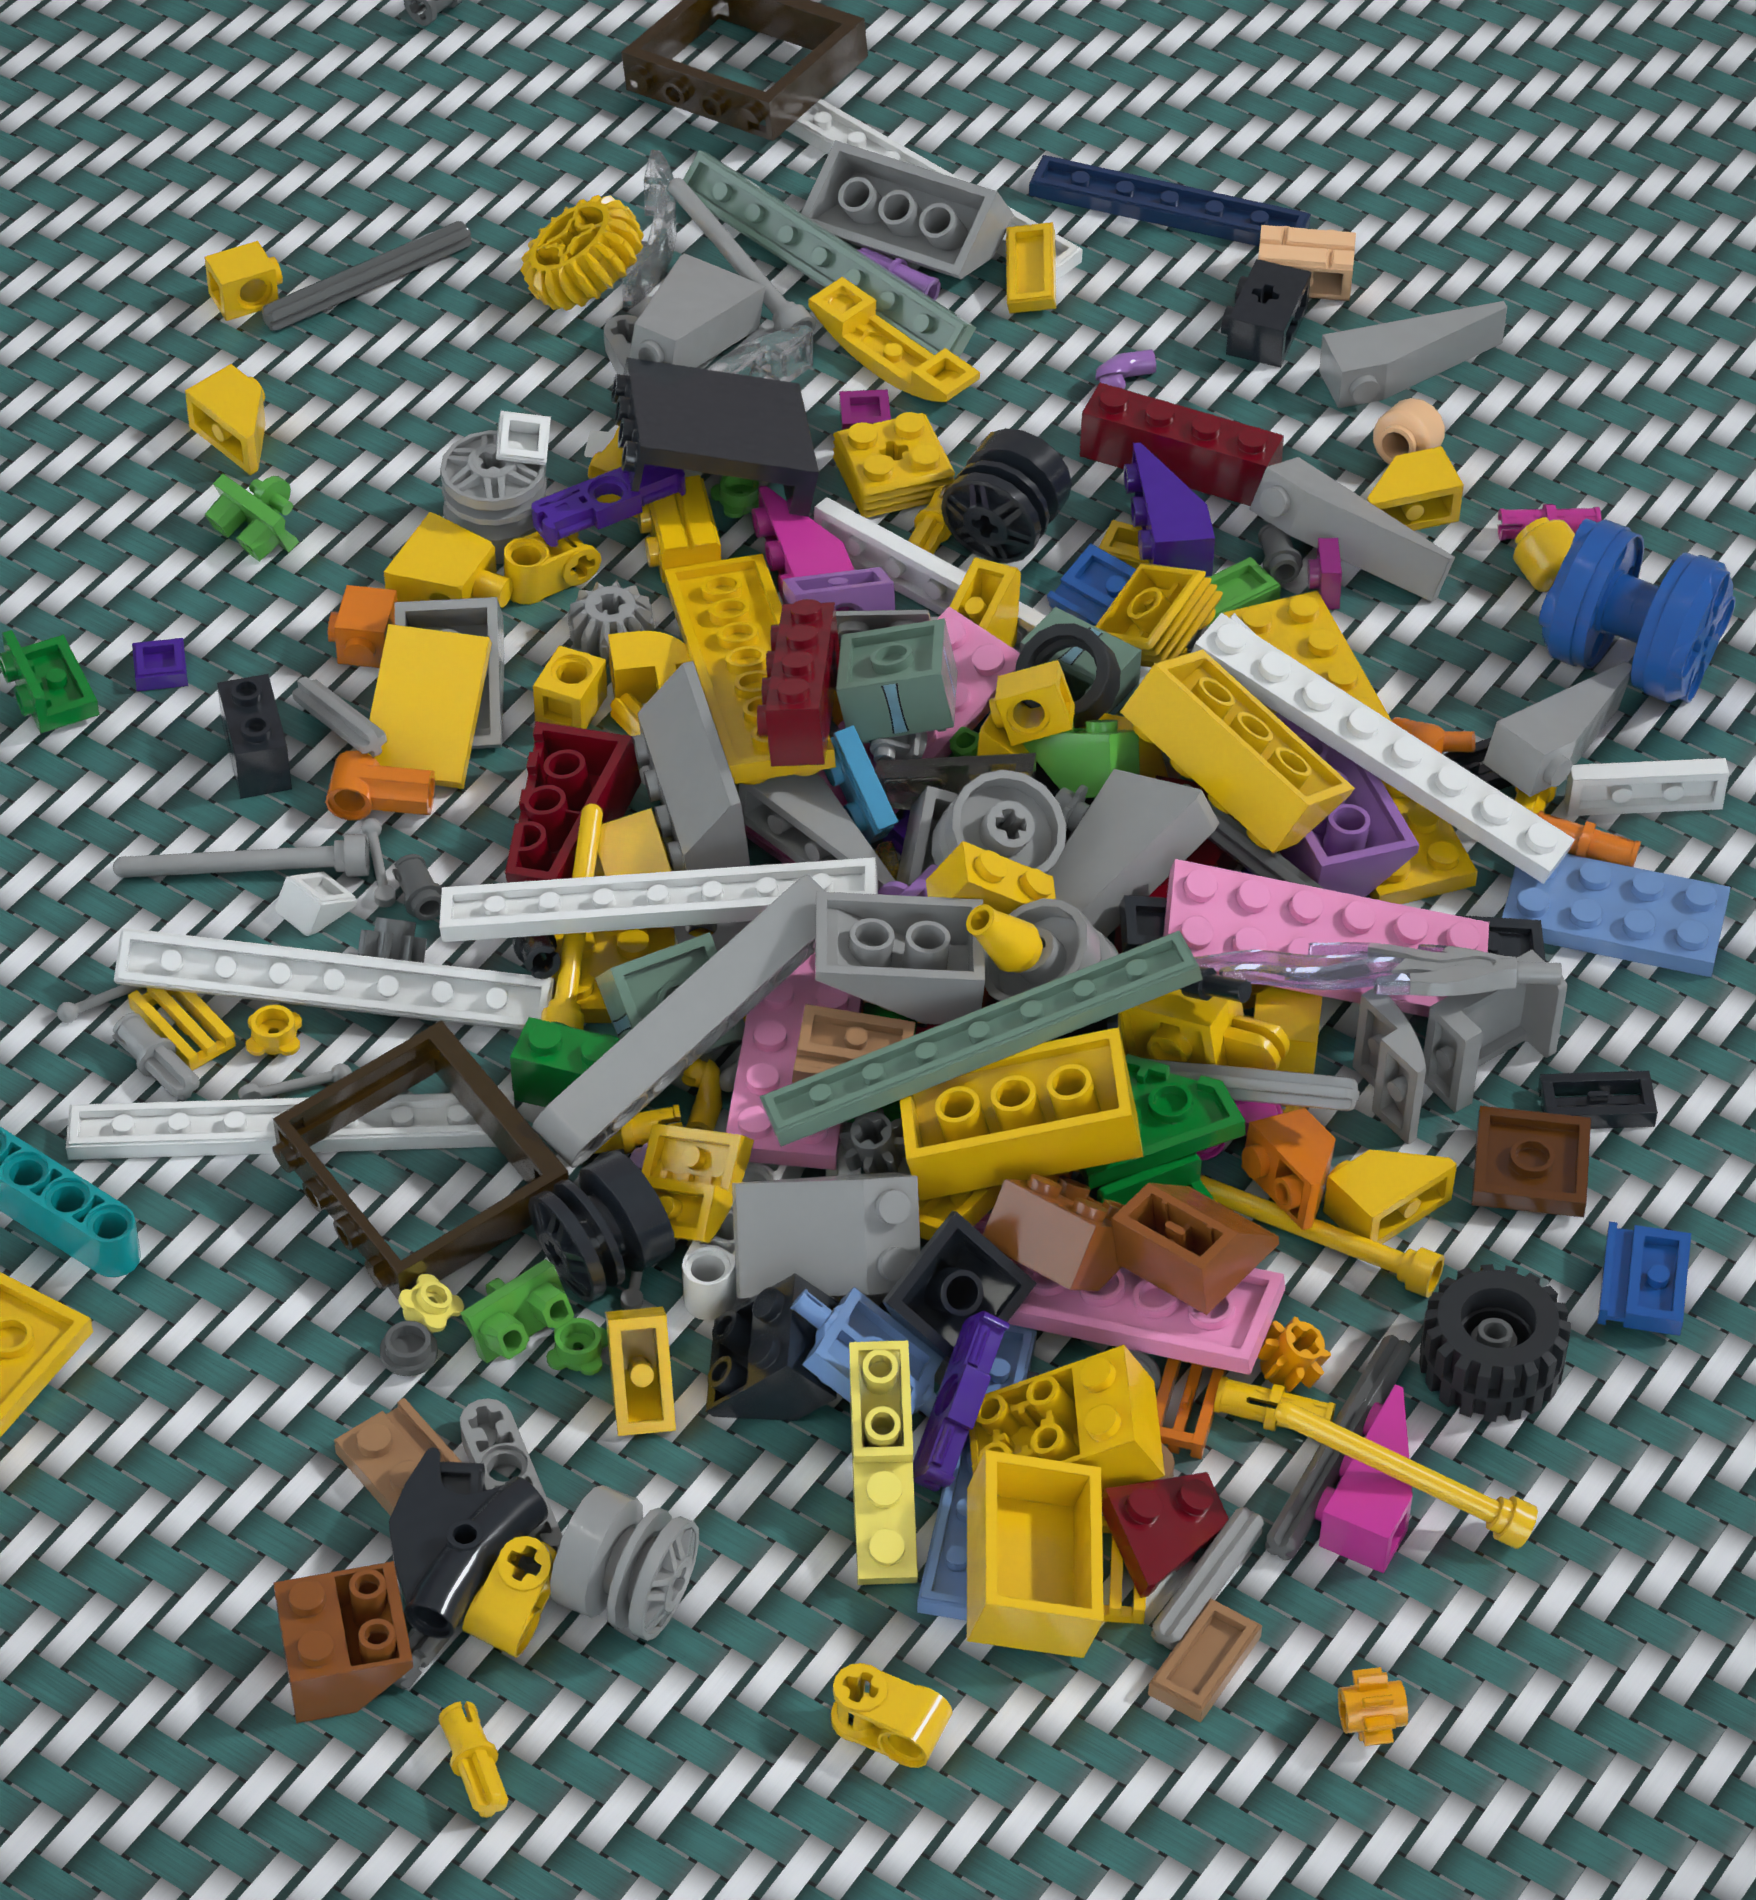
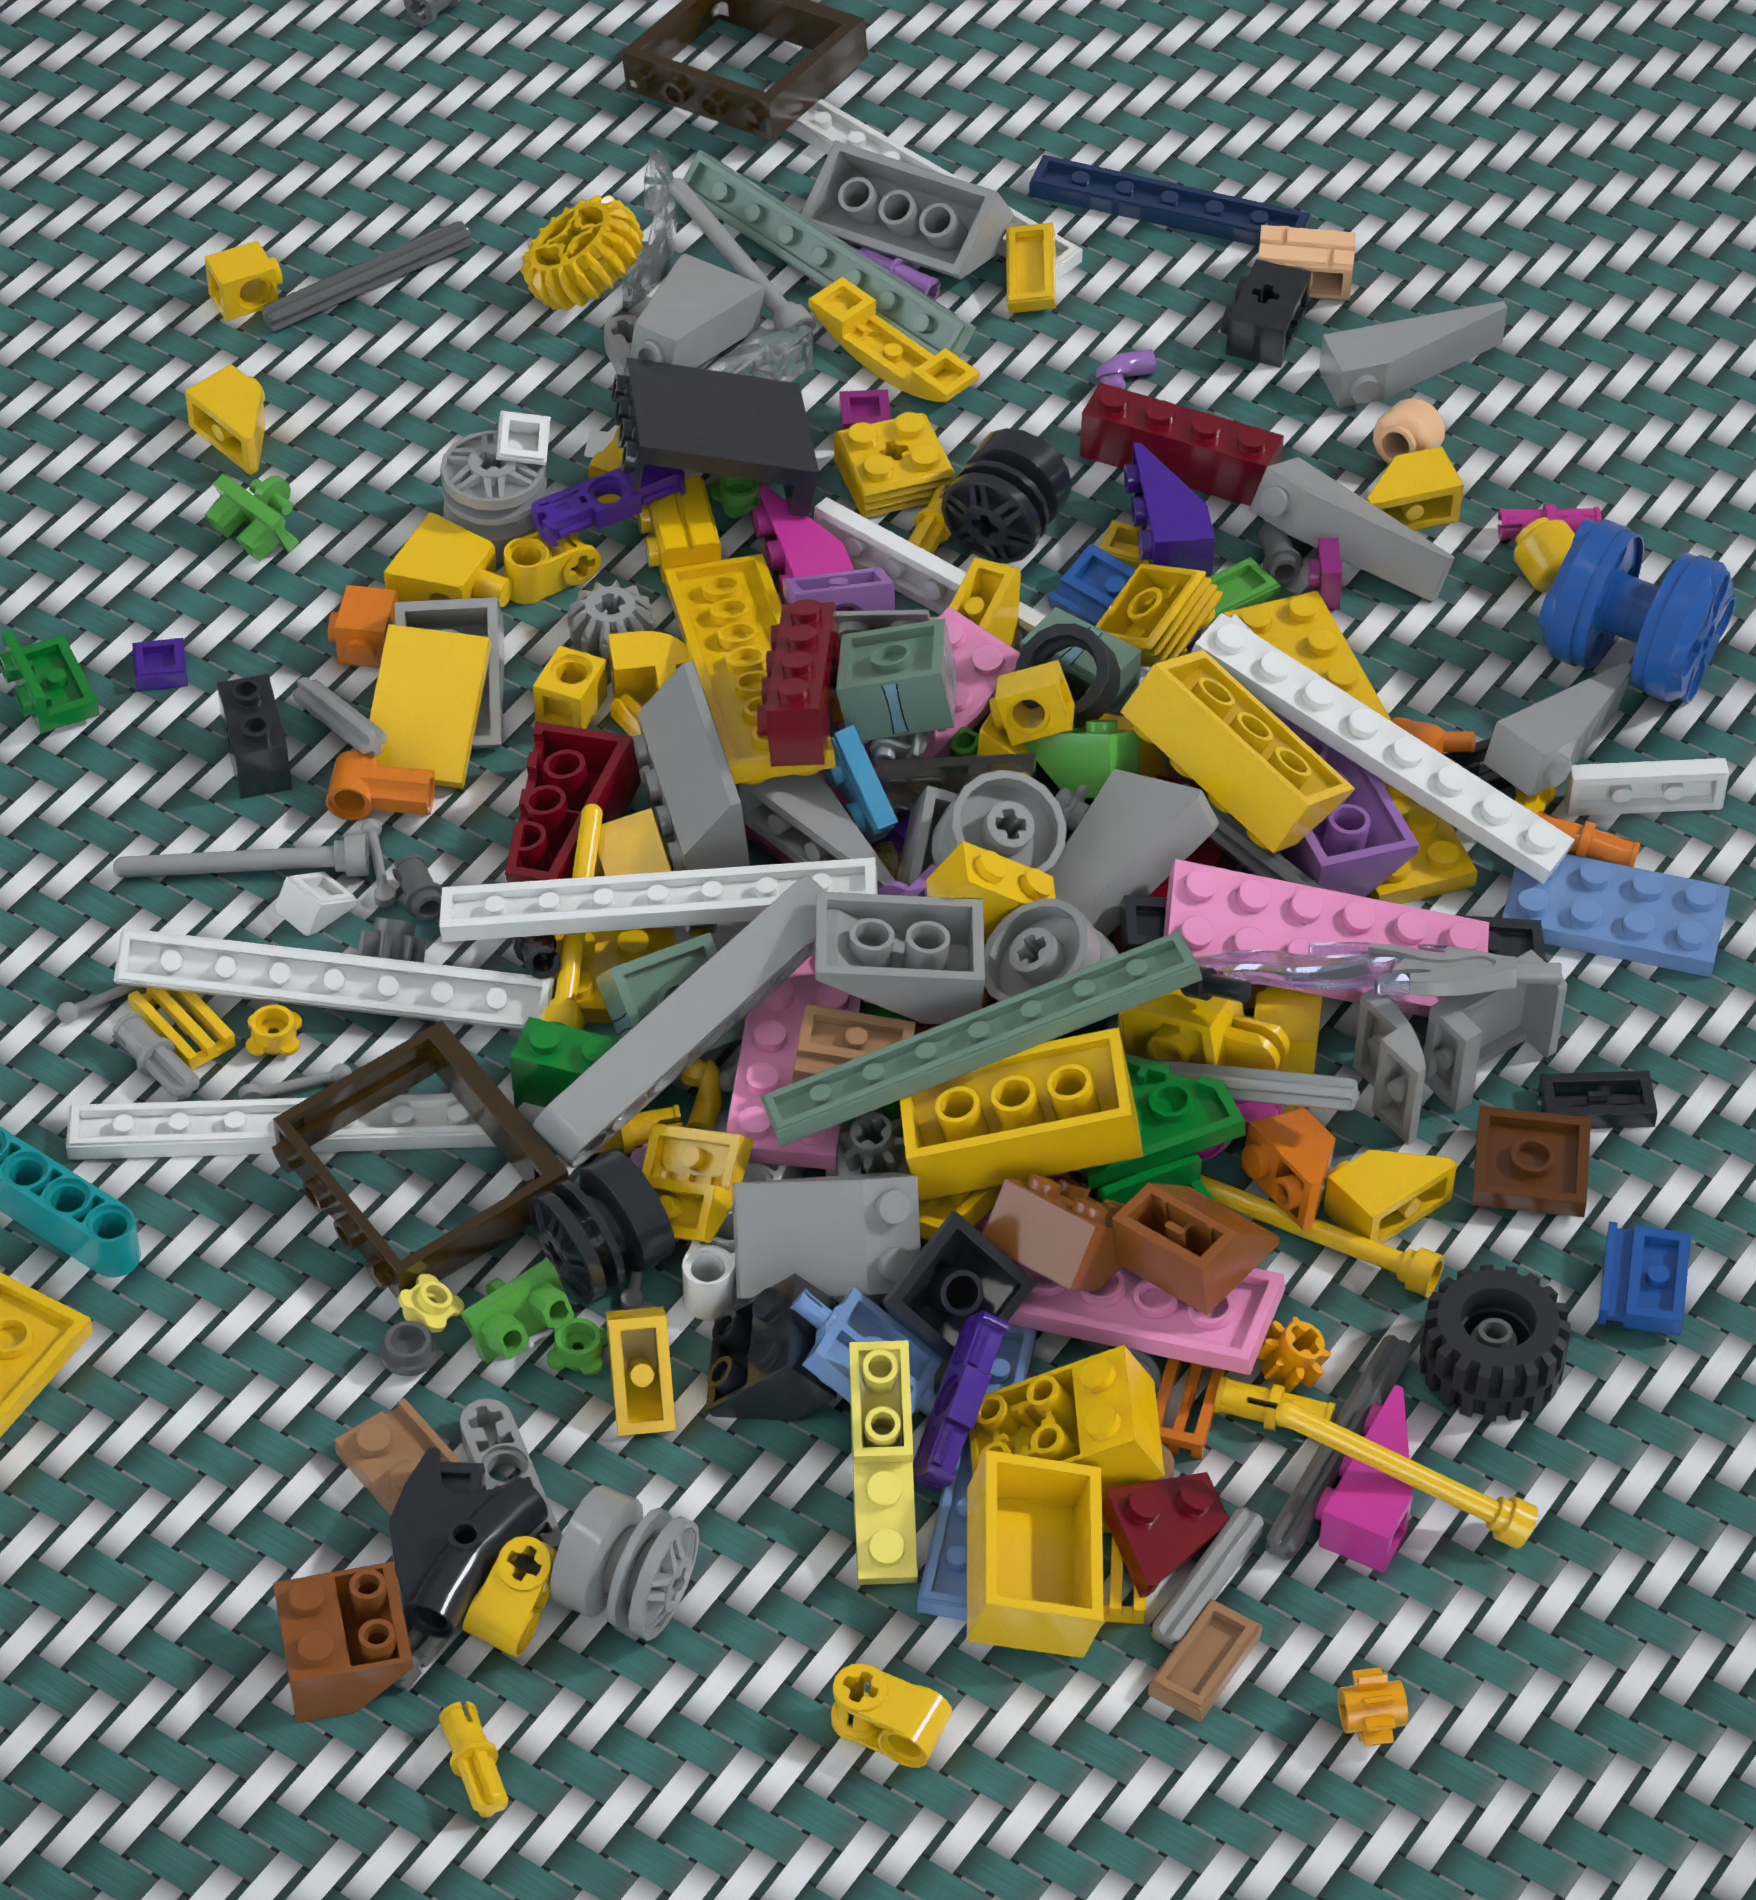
yellow cone [966,904,1043,973] -> none

